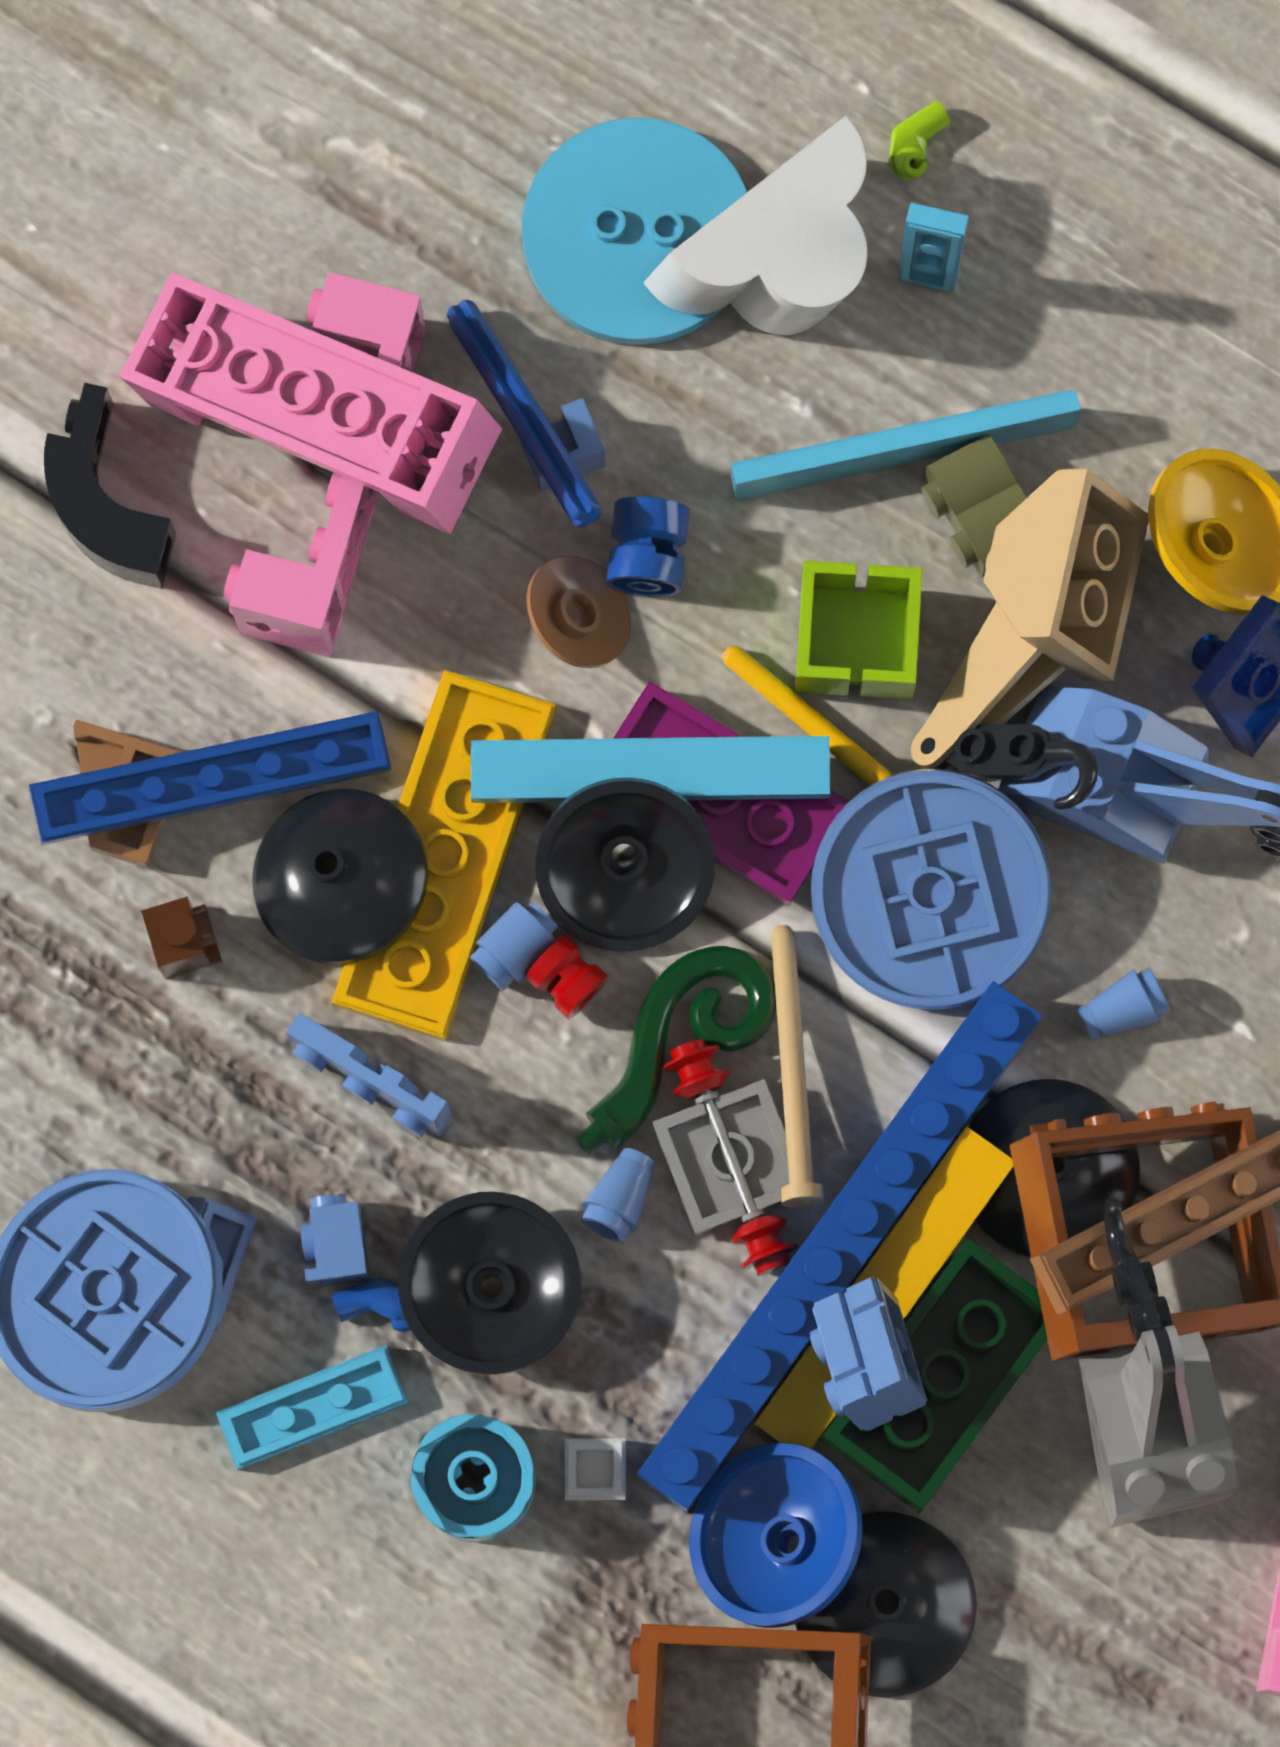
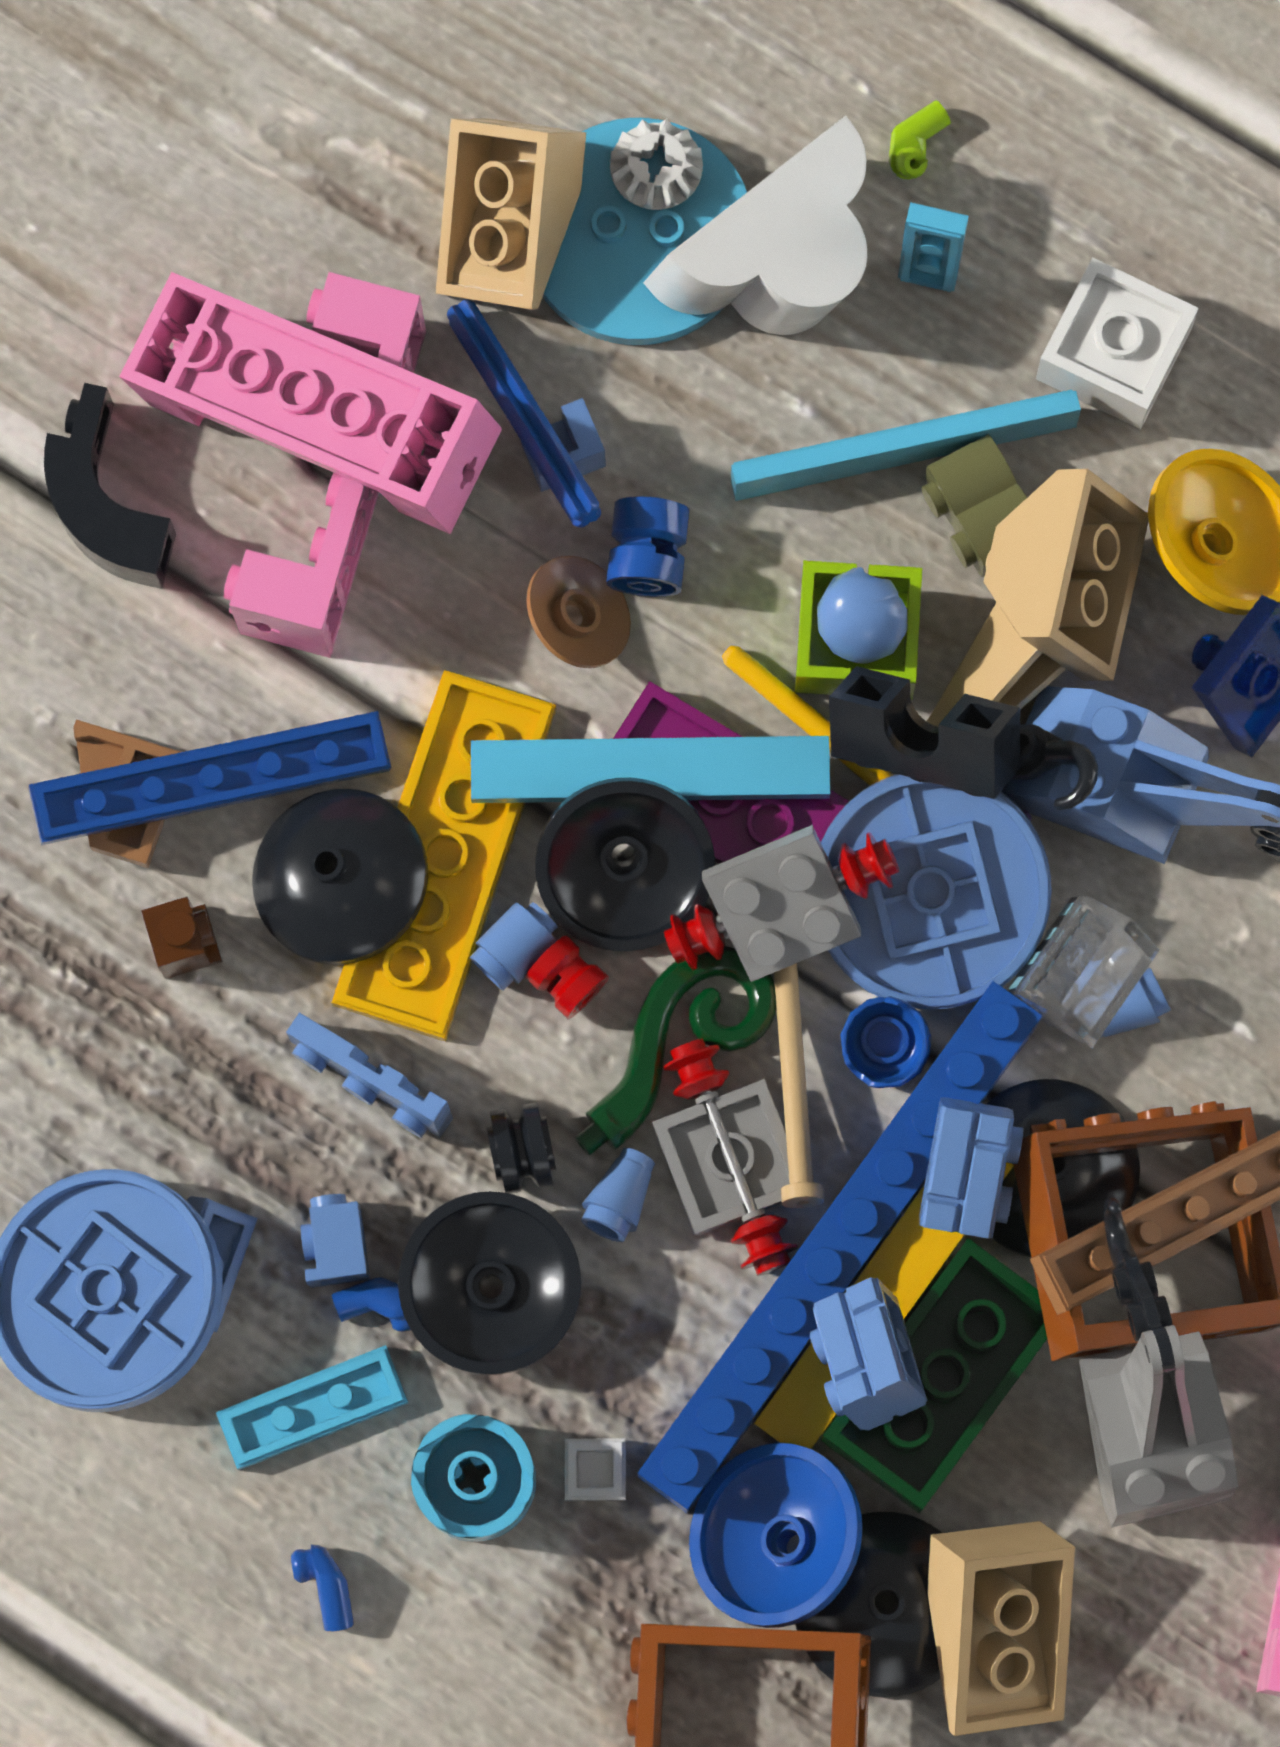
none -> blue arm [291,1544,354,1632]
none -> tan slope [435,118,587,310]
none -> black wheel [487,1102,556,1194]
none -> white gear [610,118,703,210]
none -> light grey plate [664,825,900,982]
none -> medium blue hair [817,567,907,664]
none -> black arch [829,666,1020,799]
none -> blue hair [840,996,932,1088]
none -> medium blue brick [919,1097,1024,1239]
none -> tan slope [927,1521,1075,1736]
none -> clear slope [1005,895,1160,1049]
none -> white container [1036,257,1199,430]

